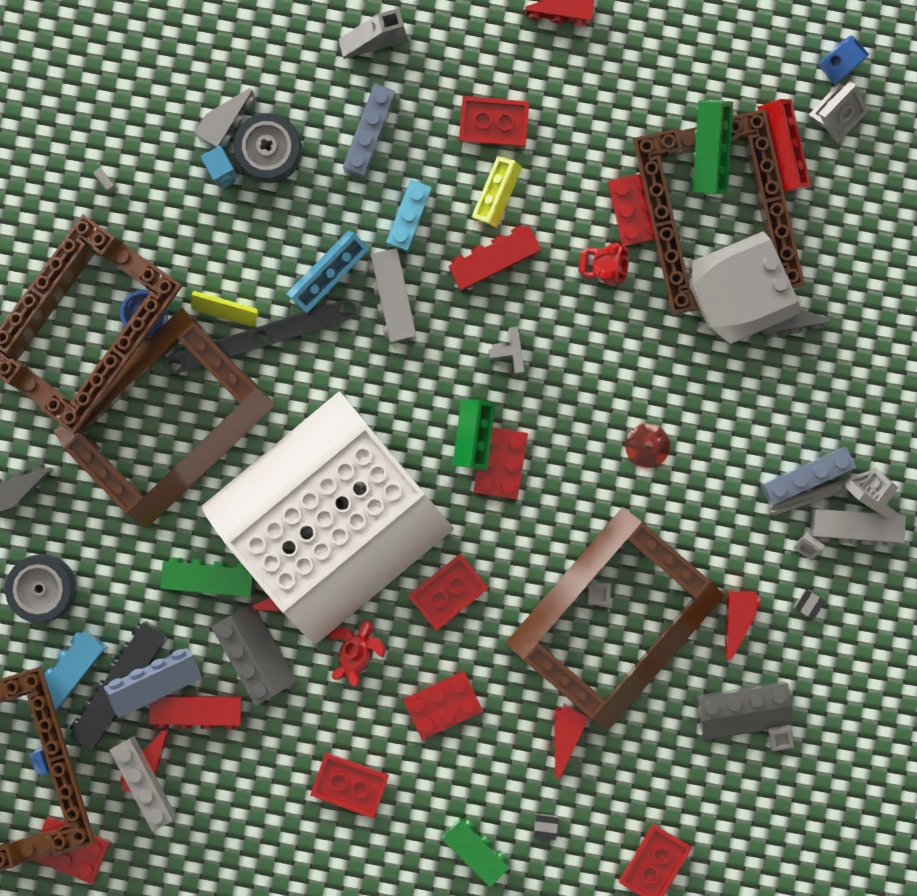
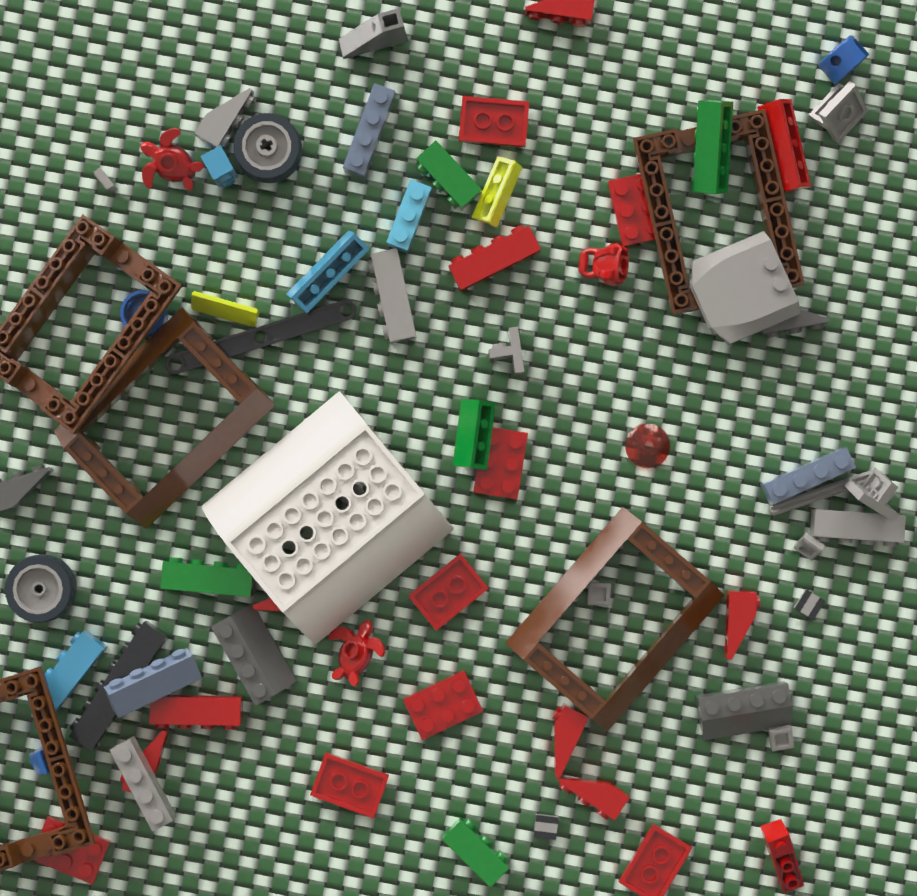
none -> red animal [140,128,205,190]
none -> green brick [416,140,482,211]
none -> red slope [557,776,630,820]
none -> red slope [760,819,804,893]

